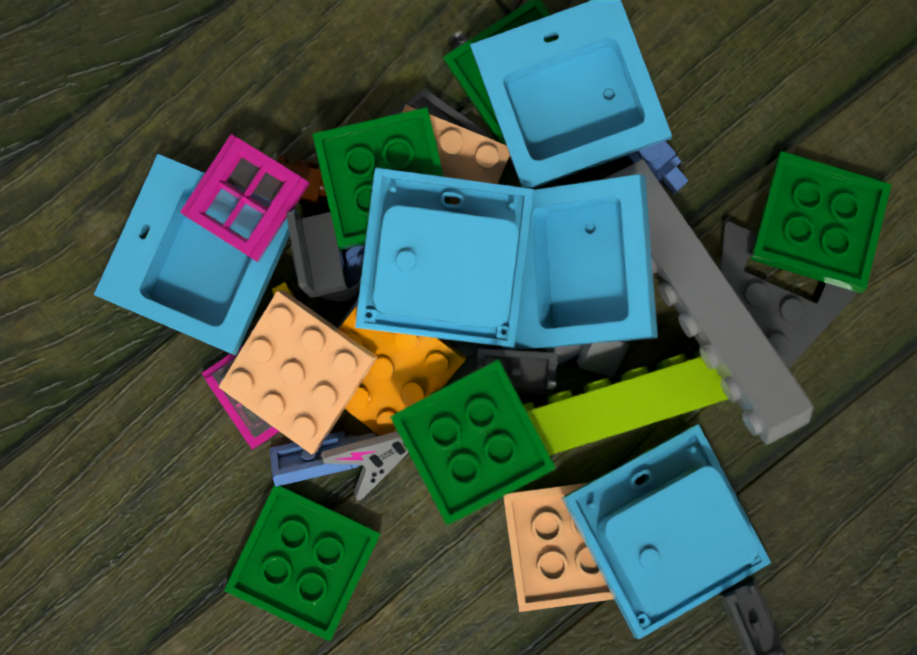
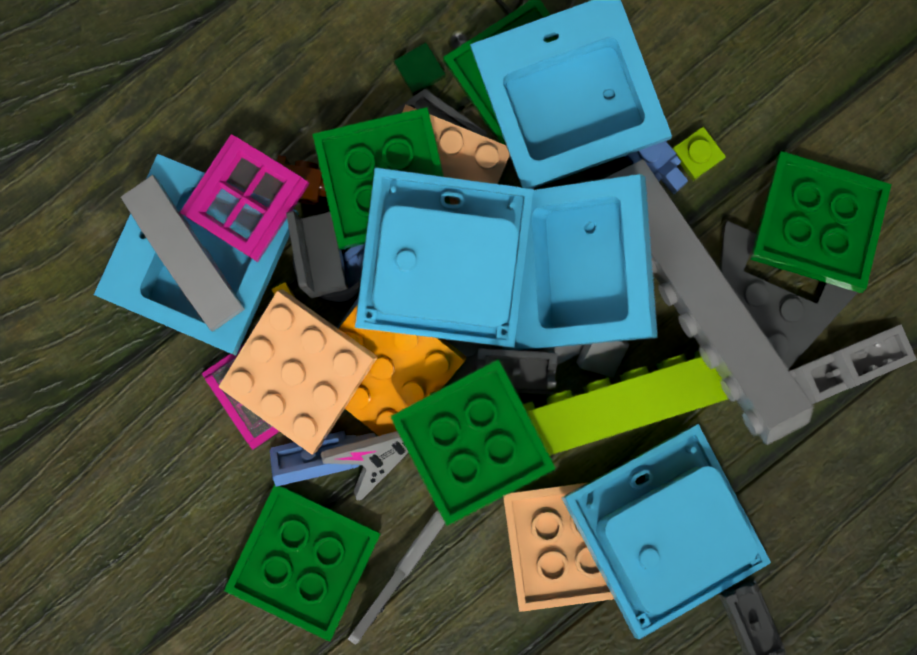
none -> light grey slope [121,175,245,332]
none -> light grey piece [348,511,445,645]
none -> dark green tile [394,42,445,96]
none -> lime plate [673,126,726,181]
none -> light grey slope [789,324,917,404]

